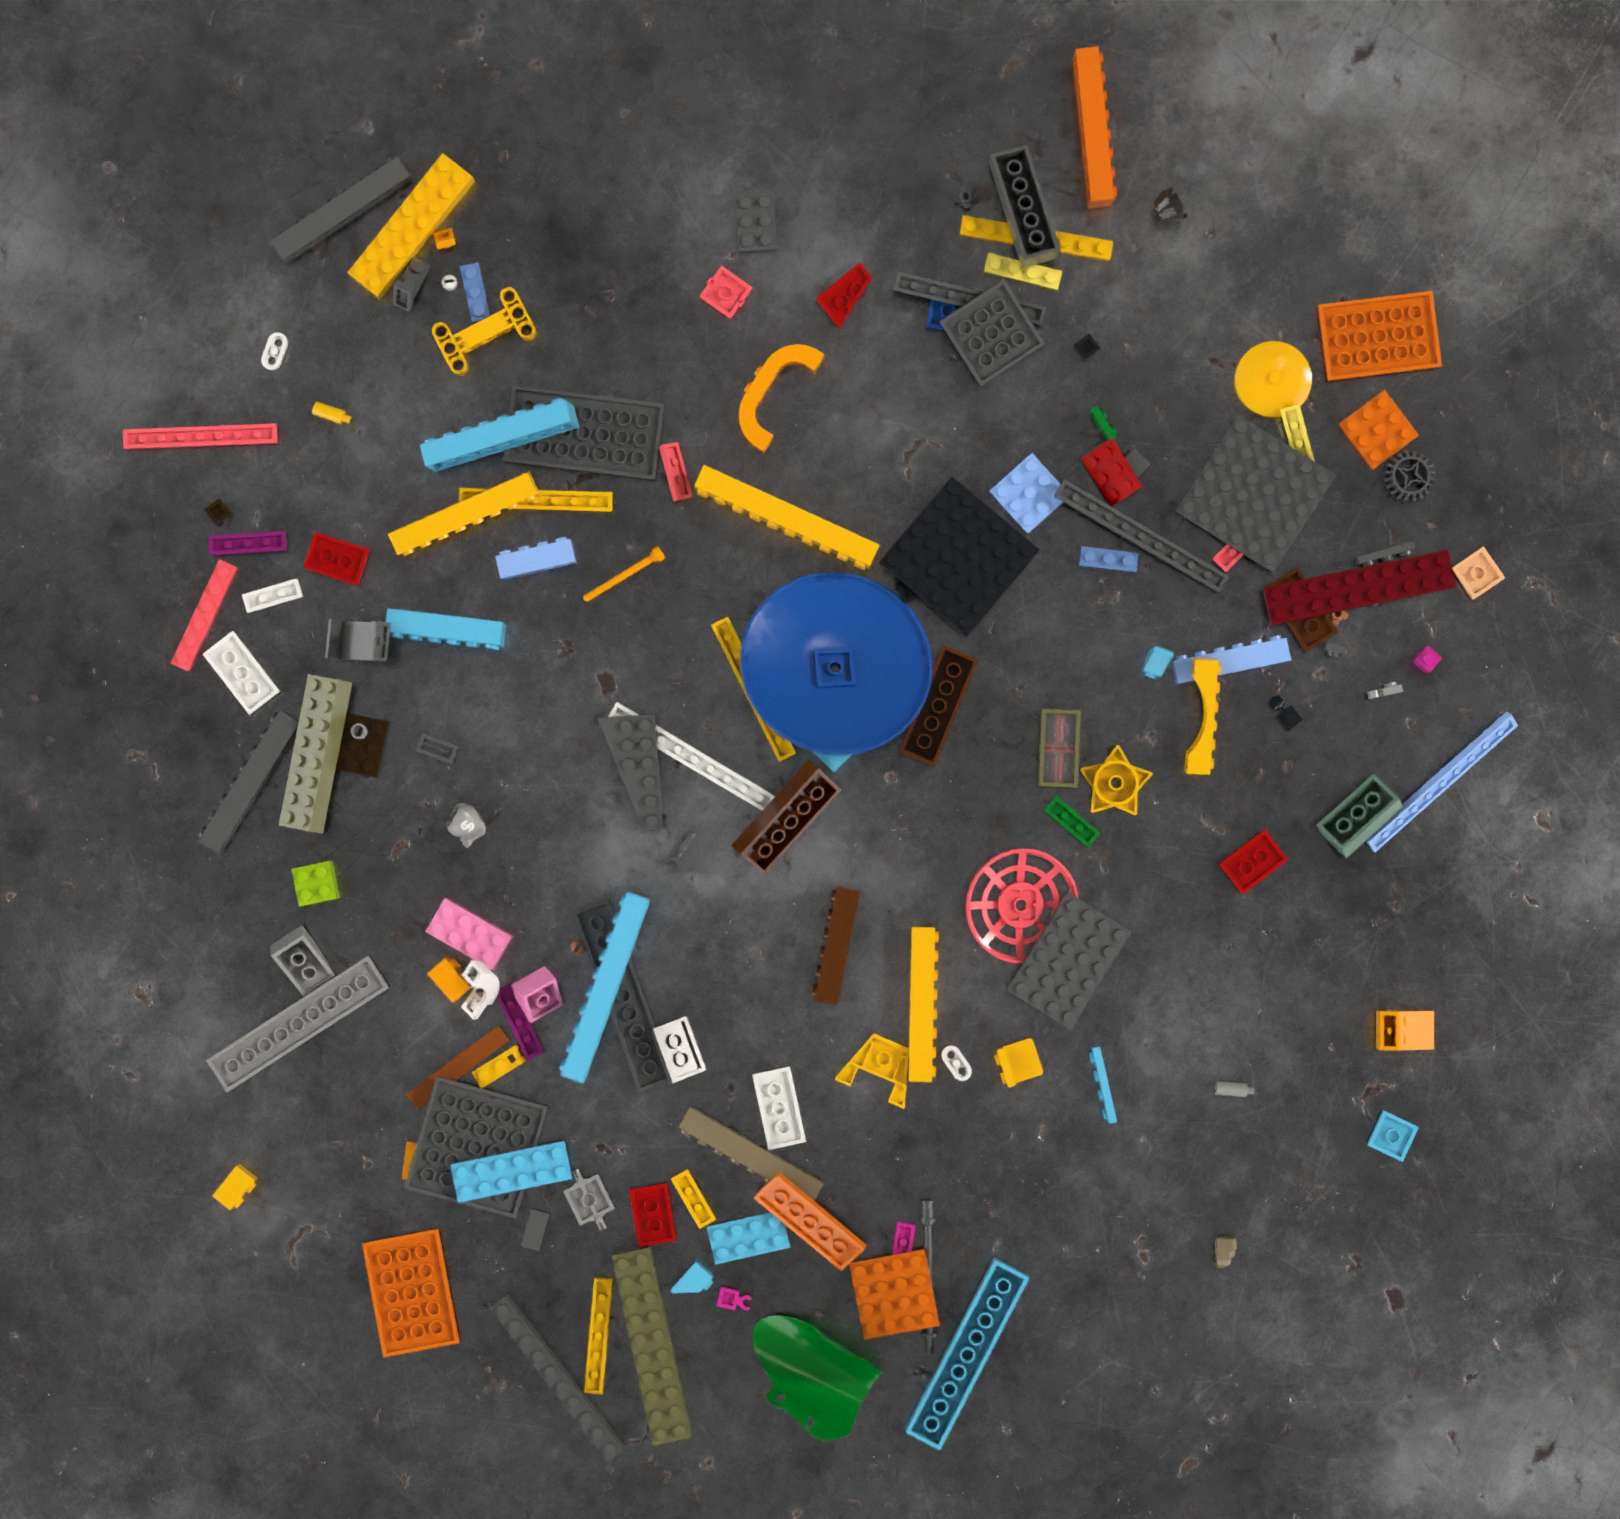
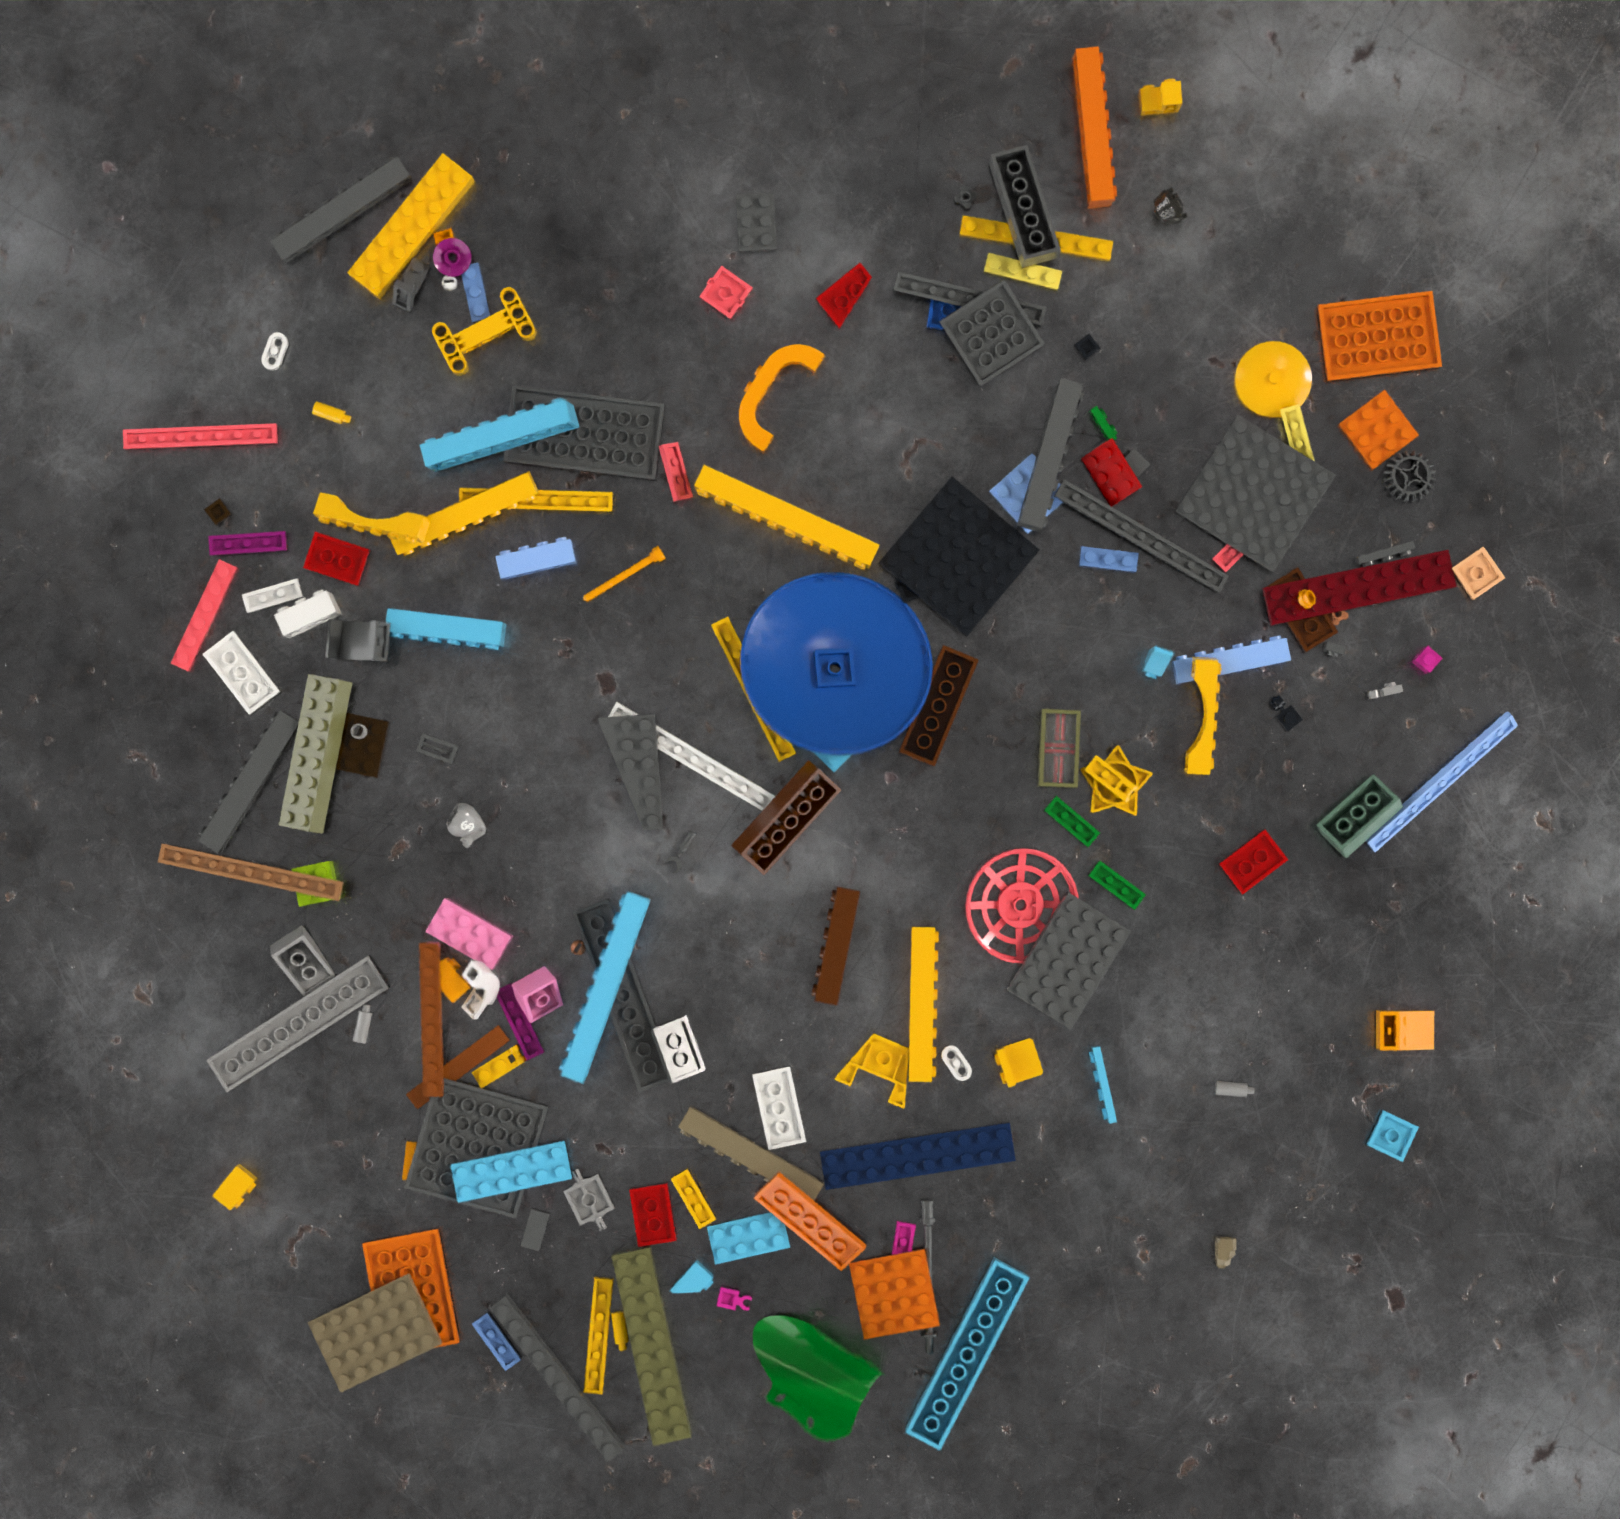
none -> medium nougat plate [158,844,344,901]
none -> white brick [274,589,342,638]
none -> dark tan plate [308,1273,442,1393]
none -> yellow arch [313,492,430,544]
none -> light grey cylinder [352,1004,372,1044]
none -> dark orange plate [419,942,444,1097]
none -> magenta dish [433,238,471,277]
none -> medium blue plate [472,1312,522,1371]
none -> yellow cylinder [611,1311,629,1351]
none -> dark blue plate [820,1122,1016,1190]
none -> dark grey brick [1017,378,1084,532]
none -> yellow plate [1084,755,1138,803]
none -> green plate [1088,860,1146,910]
none -> yellow brick [1138,78,1183,115]
none -> light orange plate [1298,590,1316,609]

